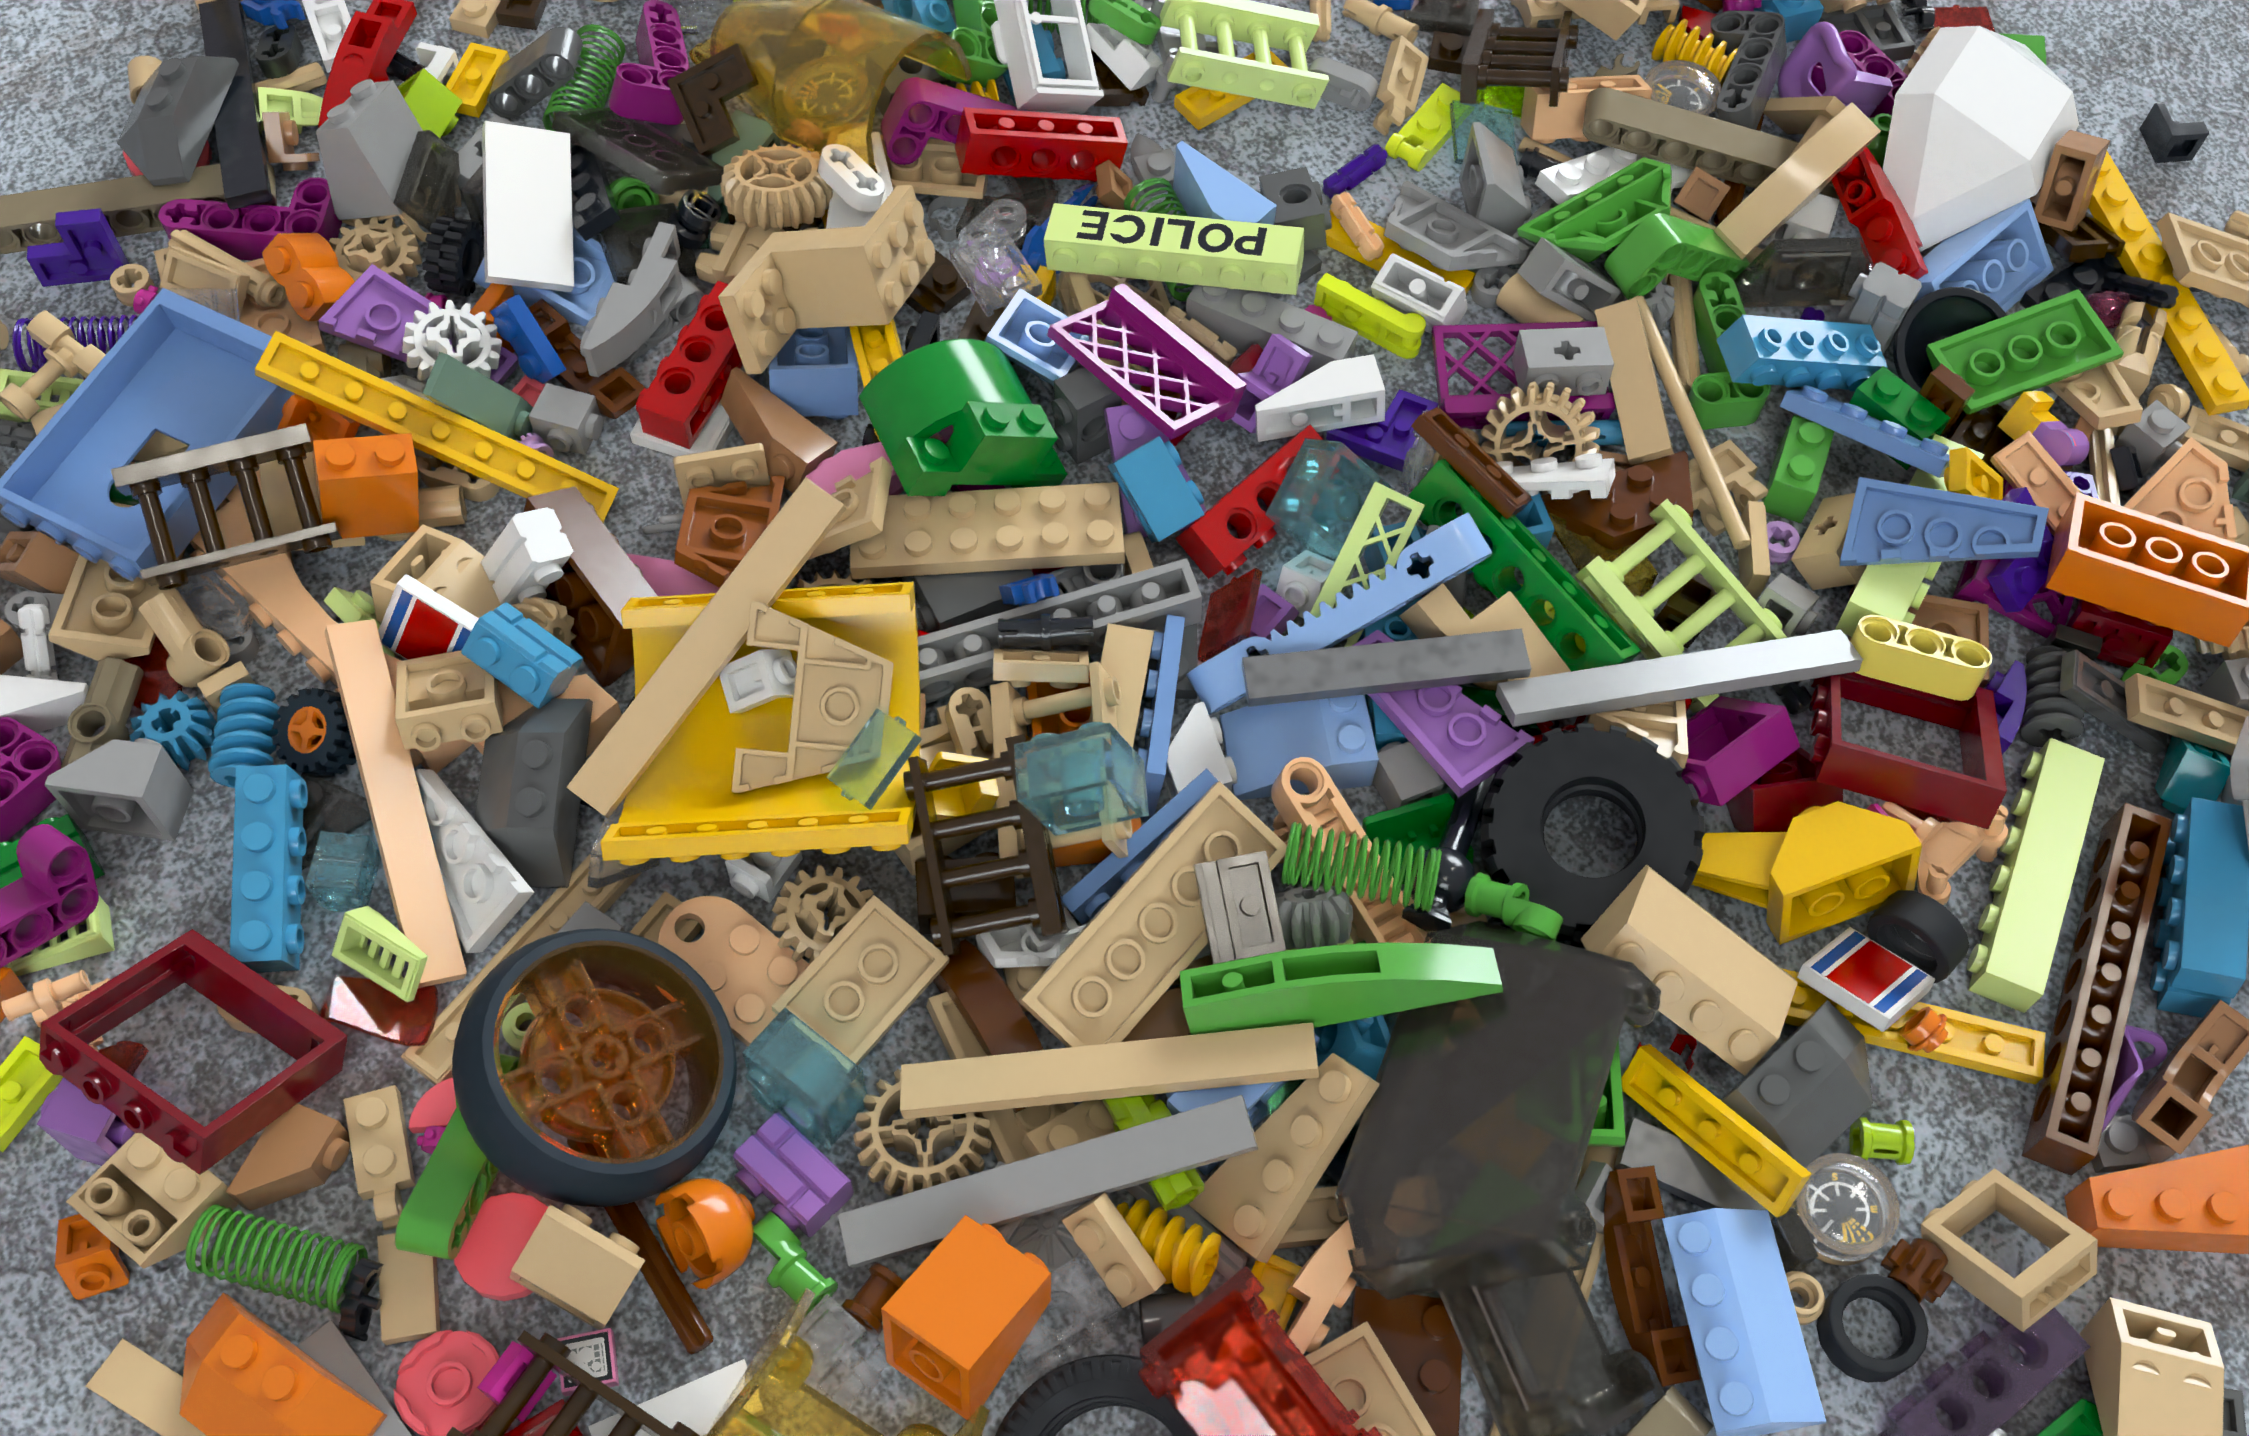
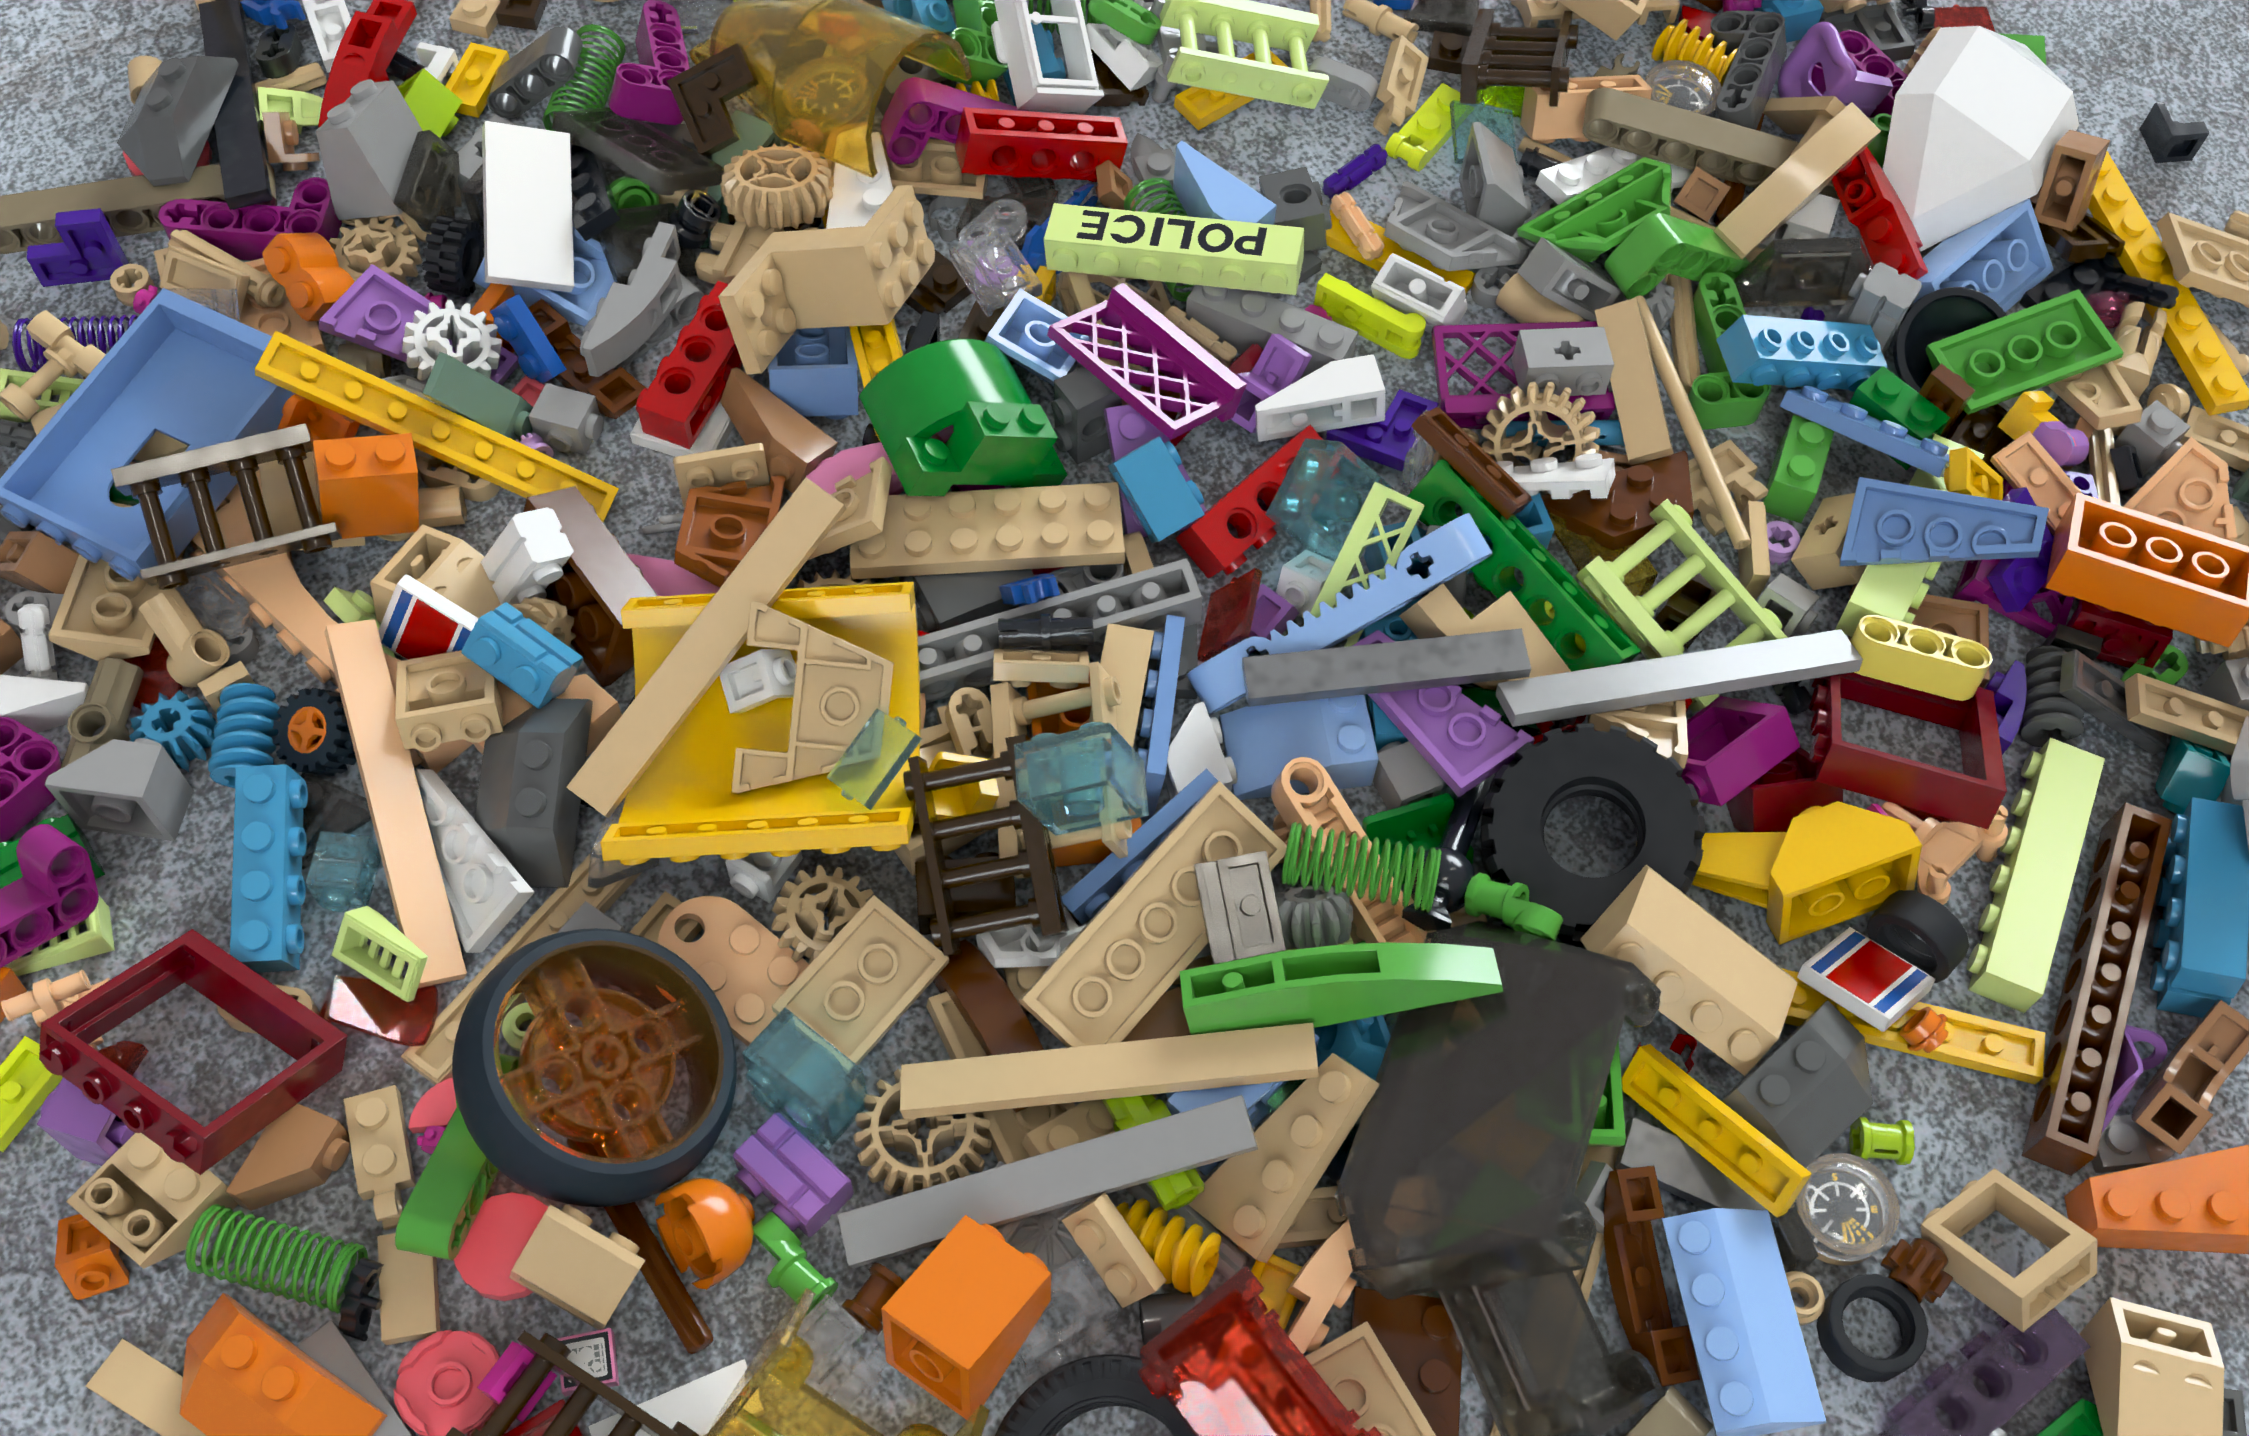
white beam [818,144,885,212] -> none

